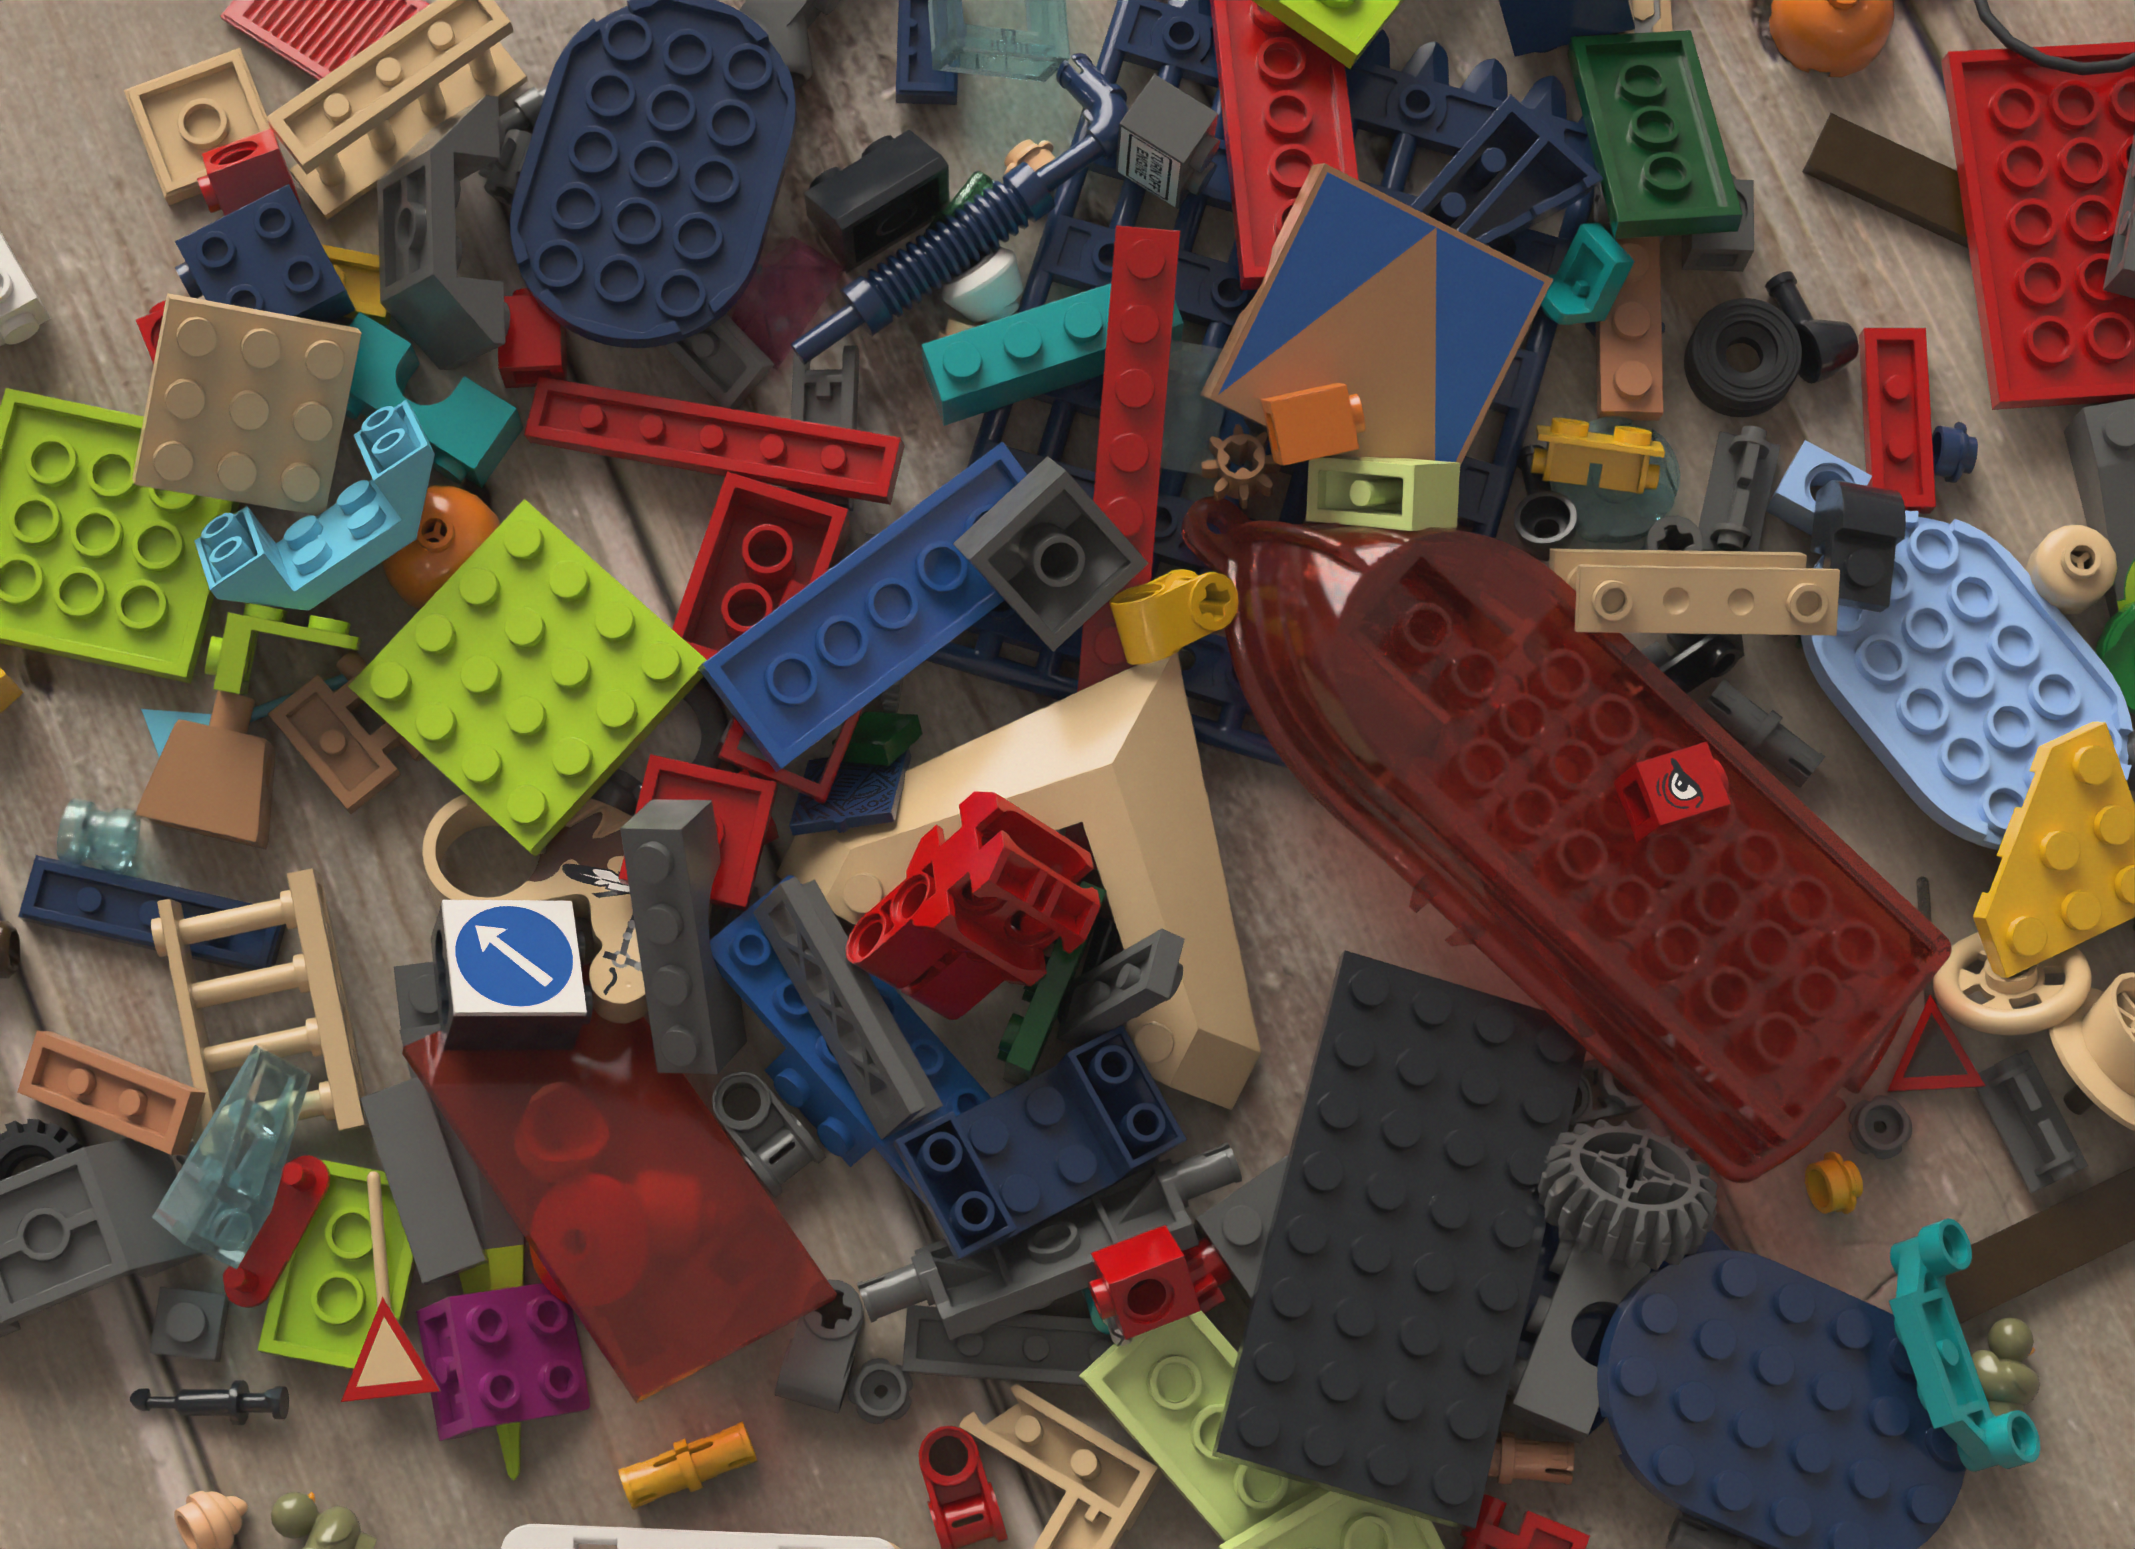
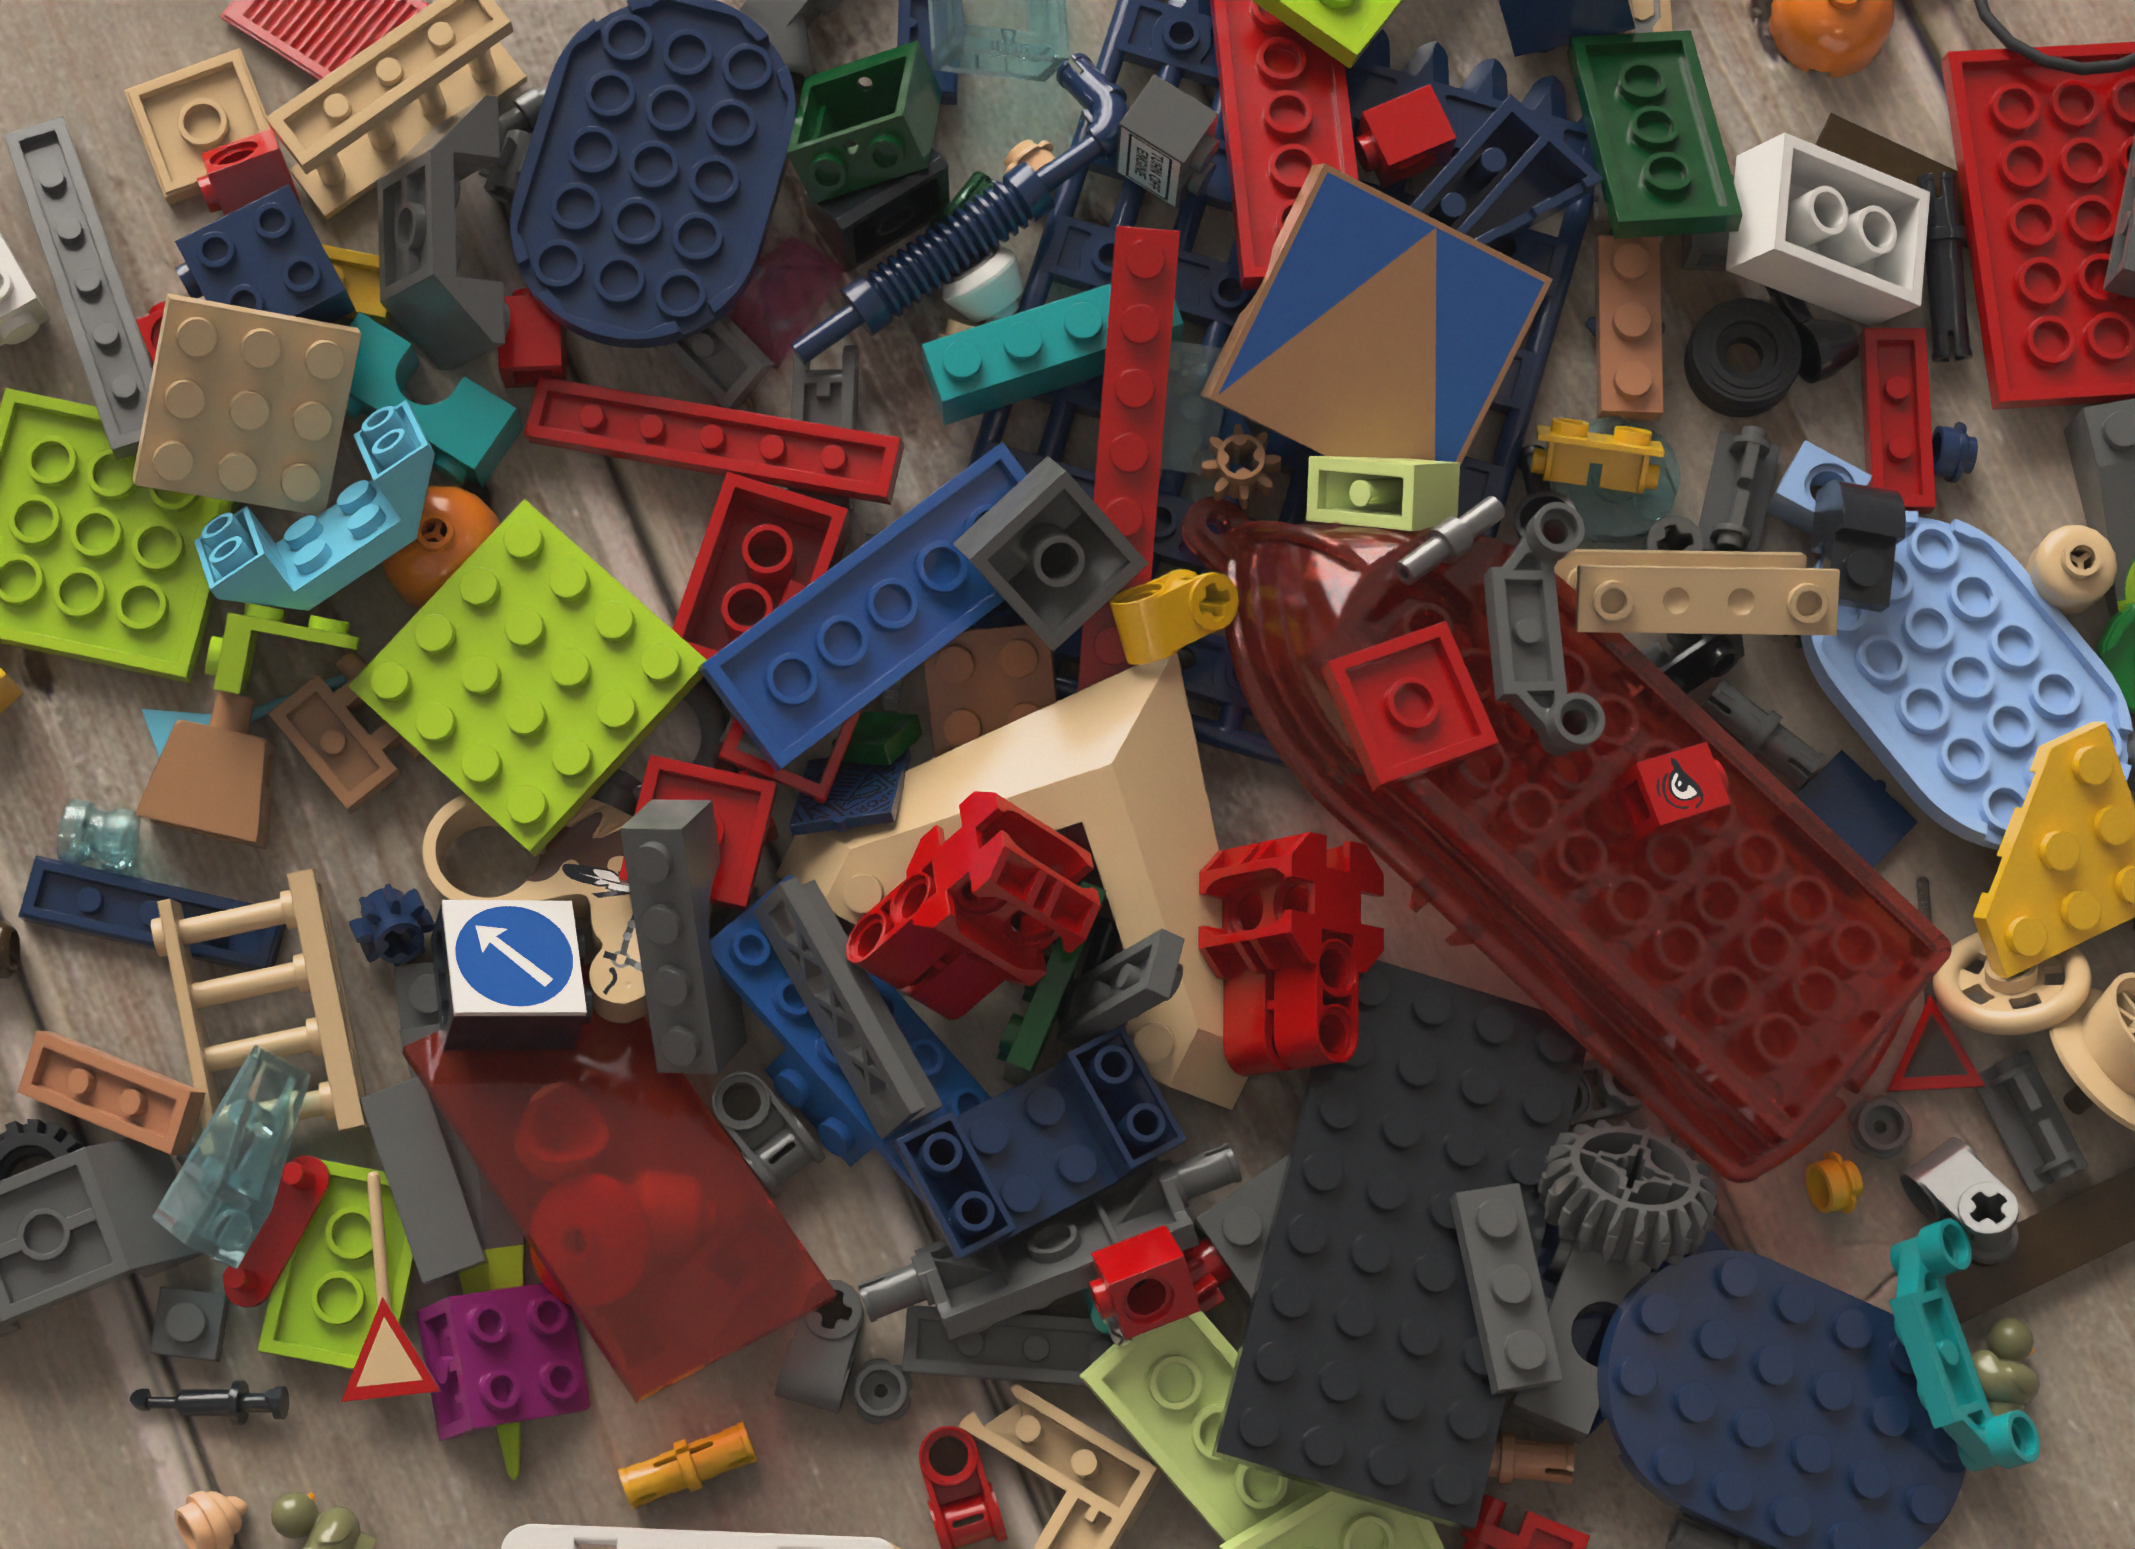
orange brick [1261,383,1365,466] -> none
teal bracket [1541,223,1635,325] -> none
none -> plate [3,116,153,461]
none -> dark blue gear [349,884,435,966]
none -> dark green window [787,40,942,204]
none -> dark orange plate [924,623,1058,757]
none -> red connector [1198,832,1384,1077]
none -> red plate [1321,621,1499,792]
none -> red brick [1354,84,1457,189]
none -> flat silver bar [1394,496,1505,585]
none -> dark grey plate [1449,1183,1563,1395]
none -> dark grey plate [1483,502,1605,756]
none -> white brick [1726,133,1930,327]
none -> dark blue piece [1764,750,1918,901]
none -> dark grey piece [1900,1137,2019,1265]
none -> black pin [1916,171,1973,363]

